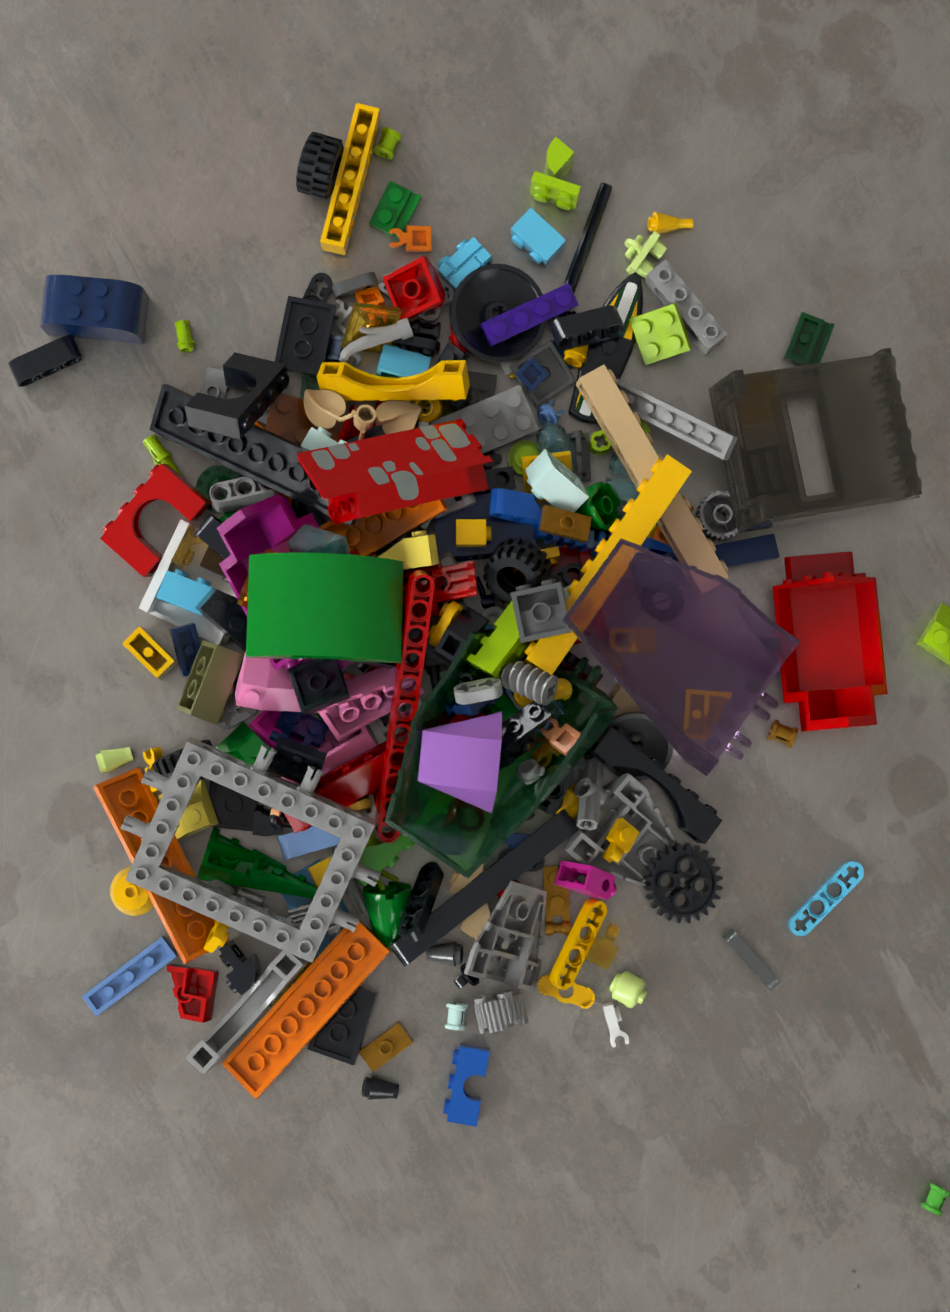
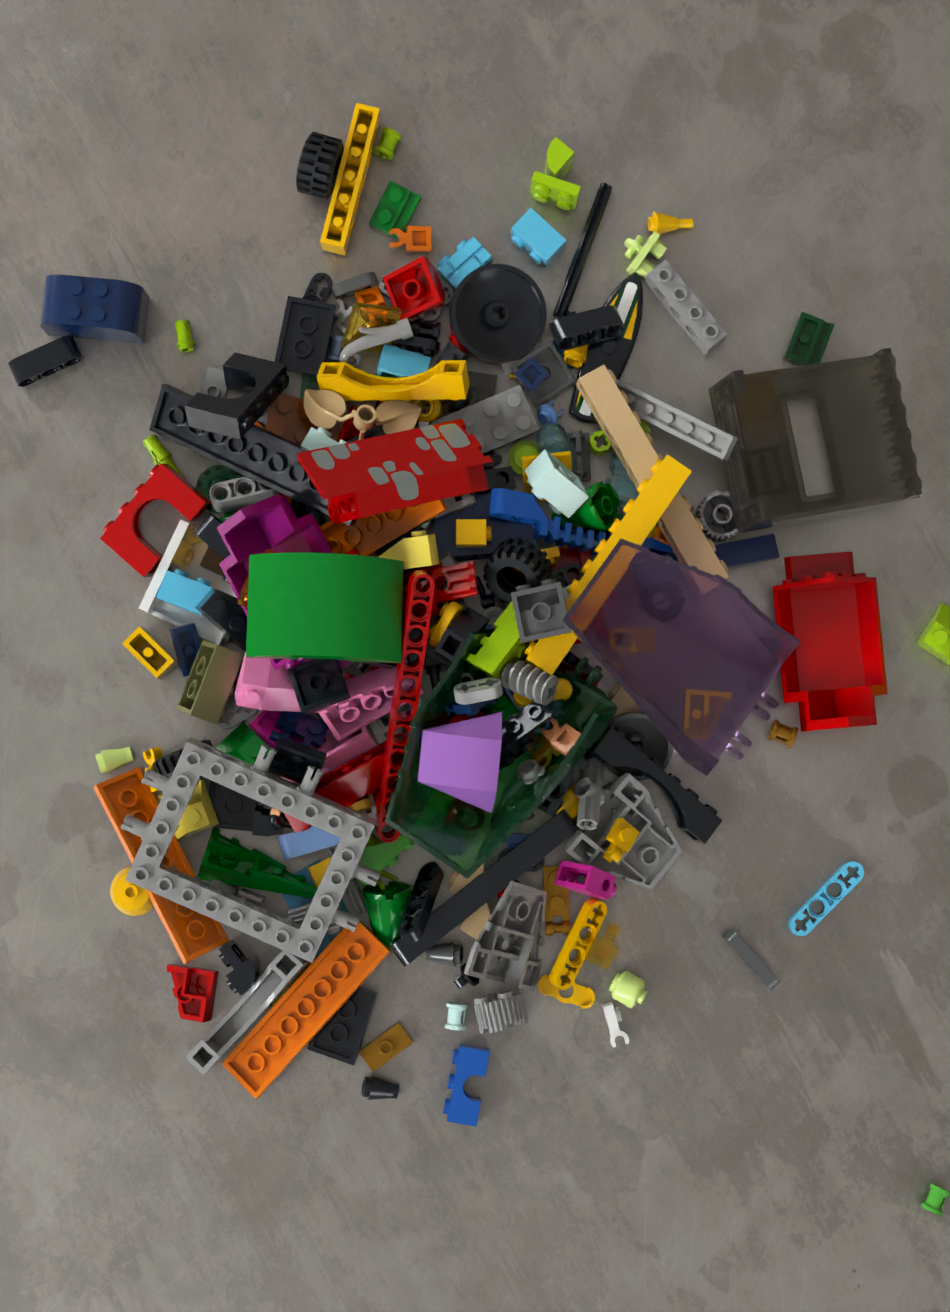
medium blue plate [81,936,178,1016] -> none
yellow plate [203,920,230,953] -> none
clear light blue slope [287,524,350,554] -> none
dark purple plate [481,283,579,346] -> none
pearl gold plate [539,505,592,543] -> none
lime plate [629,302,692,365] -> none
black gear [642,842,723,923] -> none

